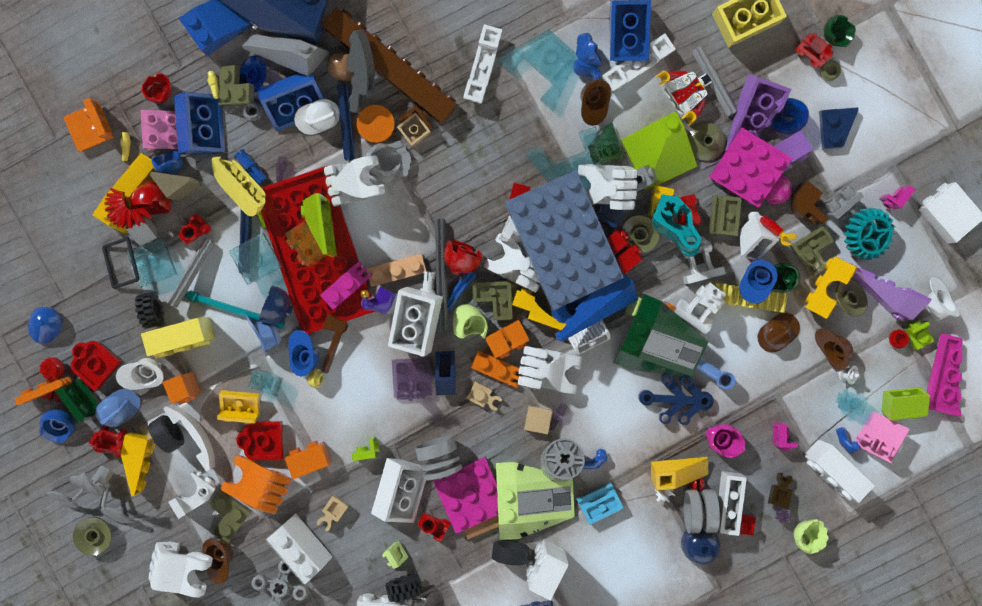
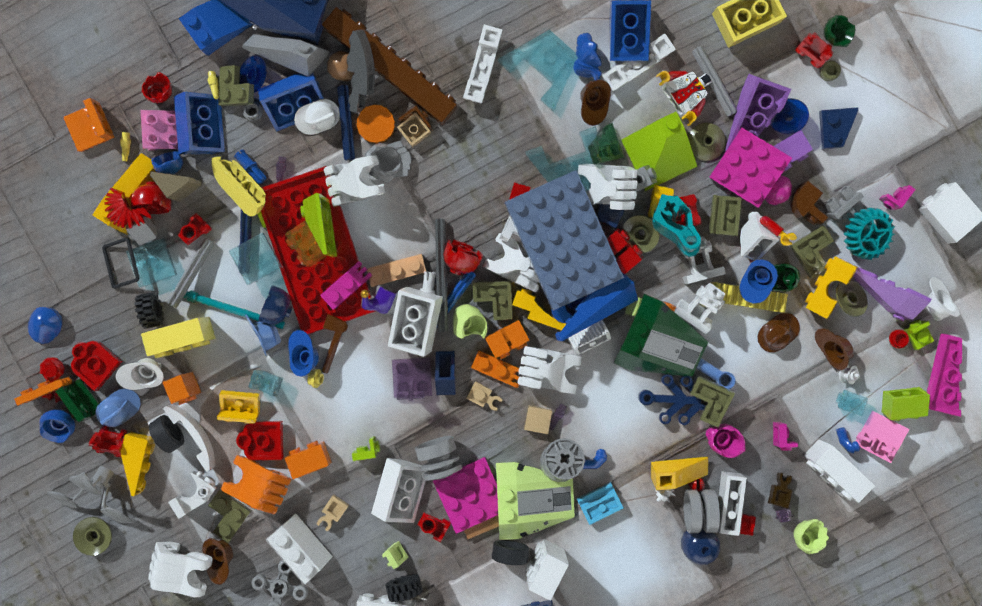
none -> olive plate [690,376,735,427]

